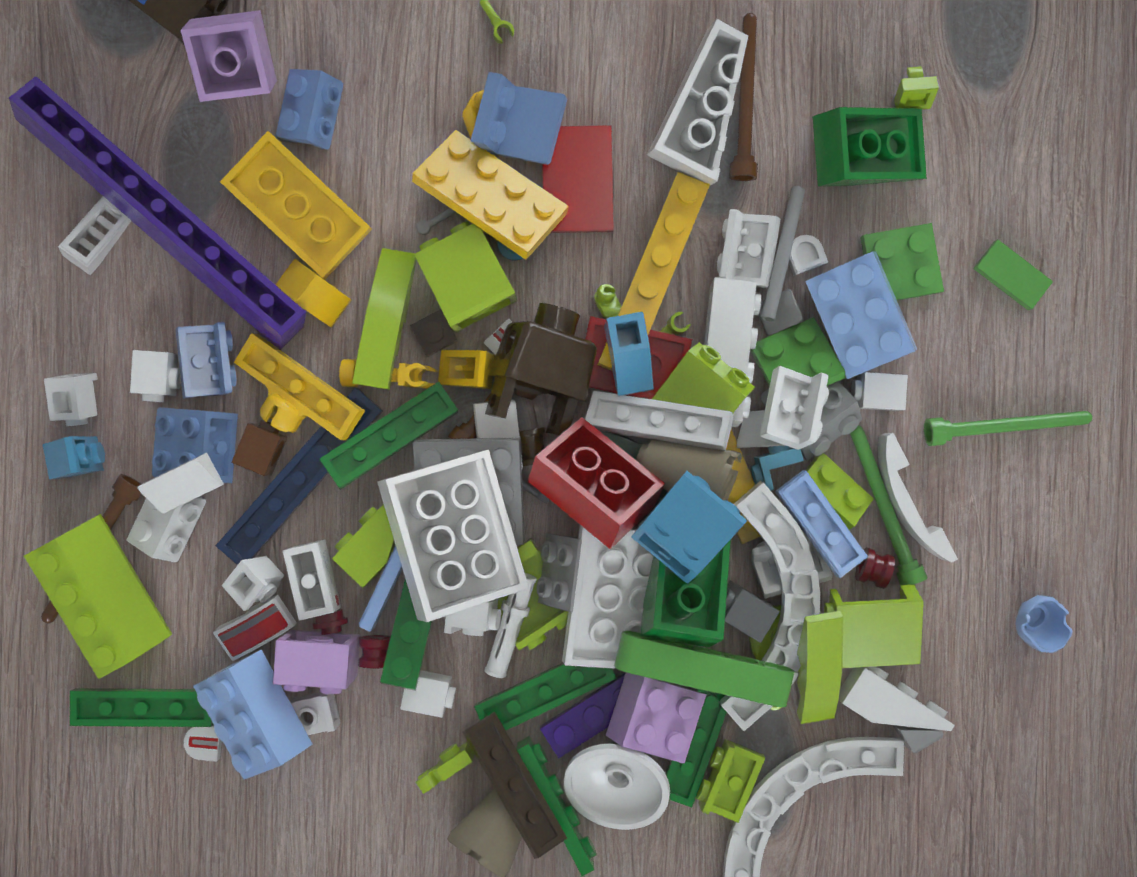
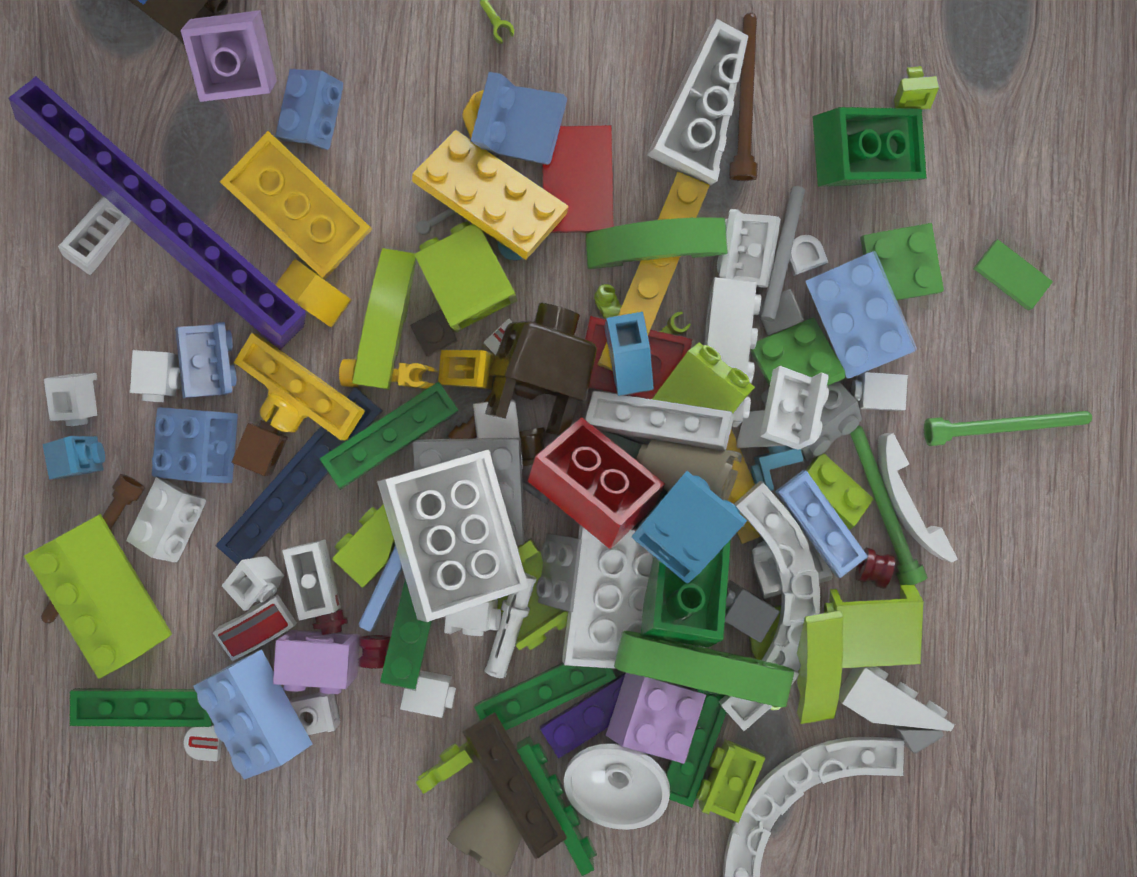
white slope [138,452,224,513] -> none
light blue hair [1015,595,1073,653] -> none
none -> bright green slope [586,217,728,269]

